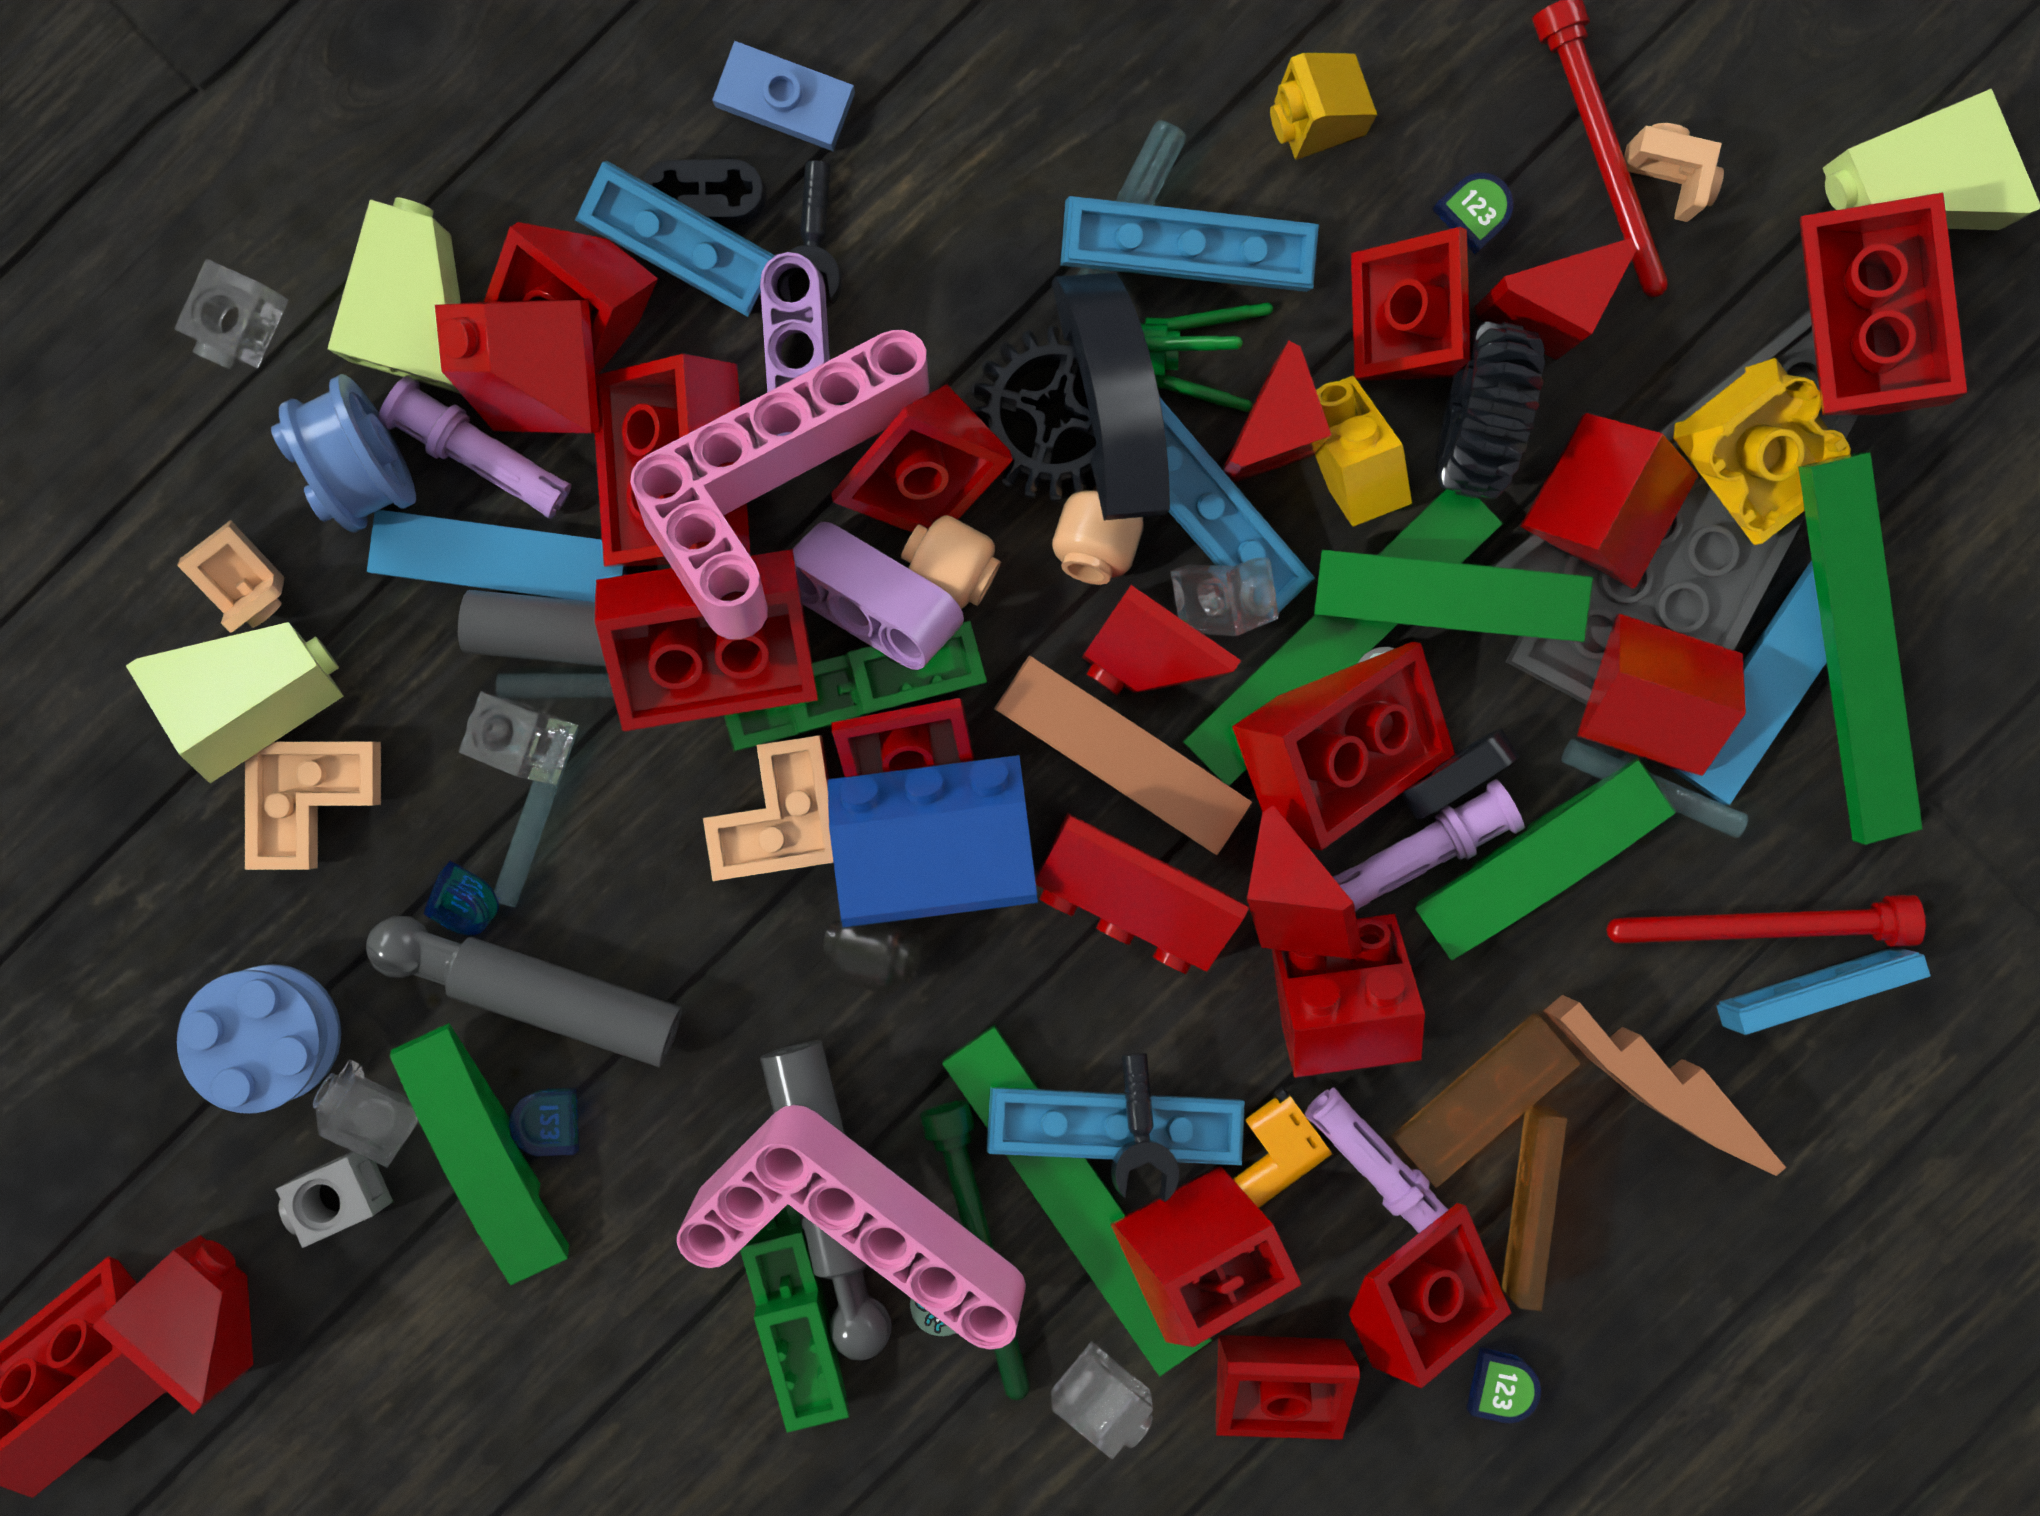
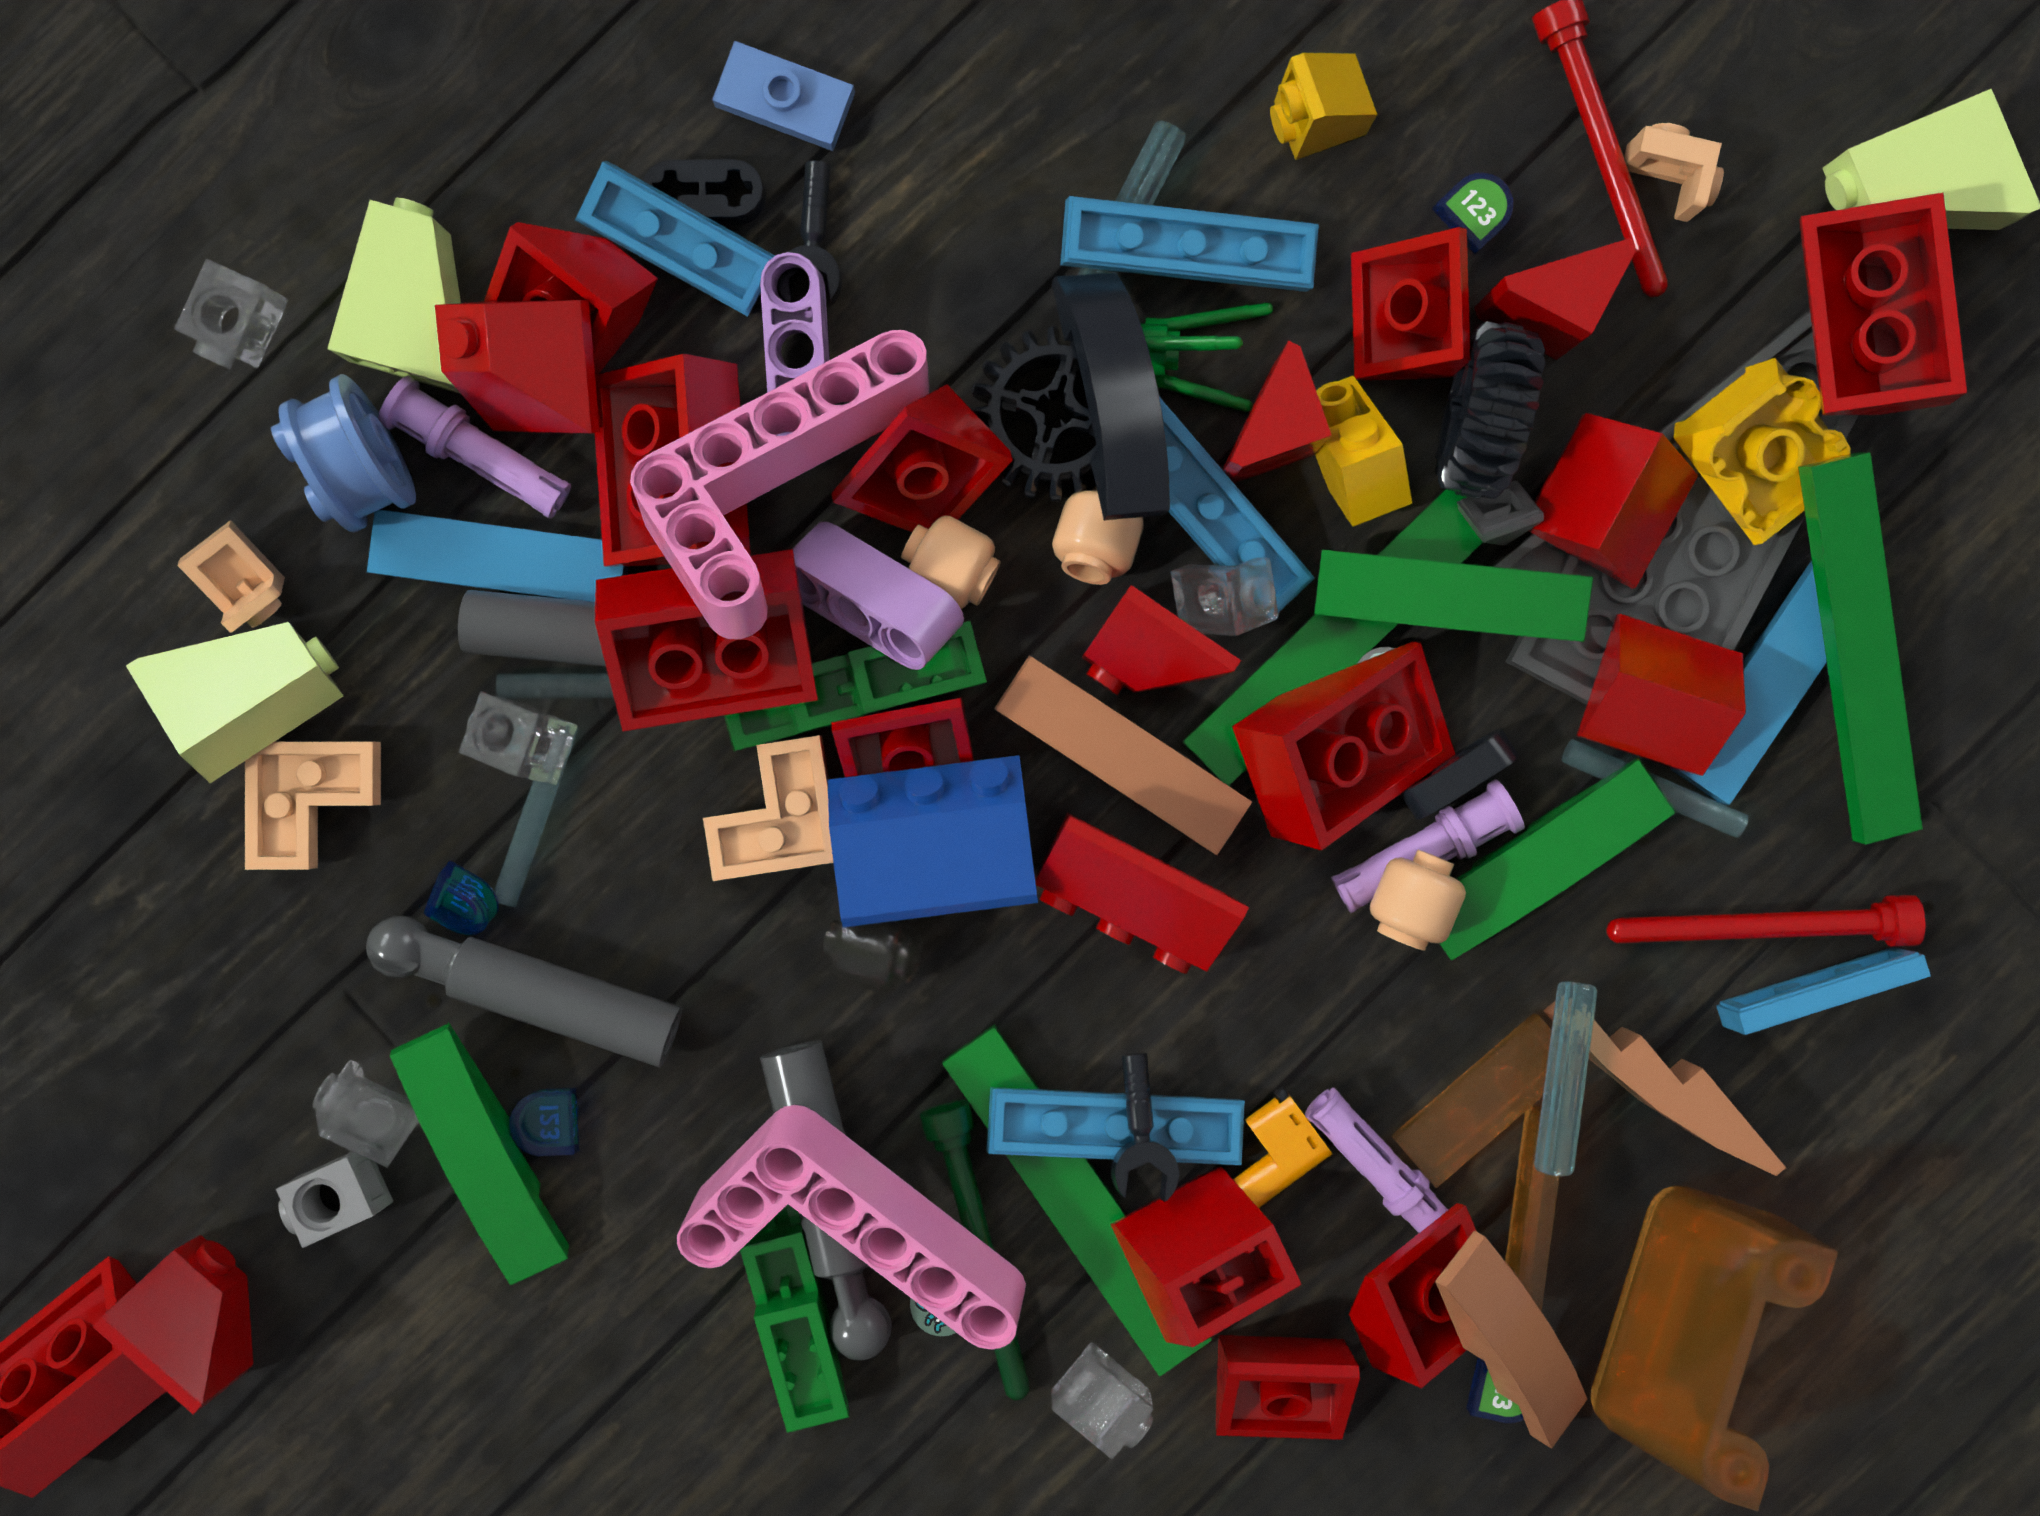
medium blue wheel [177,964,341,1113] -> none
red slope [1247,805,1362,959] -> none
red slope [1272,914,1425,1078] -> none
none -> light nougat head [1370,849,1466,951]
none -> nougat slope [1435,1231,1588,1449]
none -> flat silver slope [1457,481,1544,546]
none -> clear light blue axle [1534,981,1597,1177]
none -> clear orange windscreen [1591,1186,1838,1511]

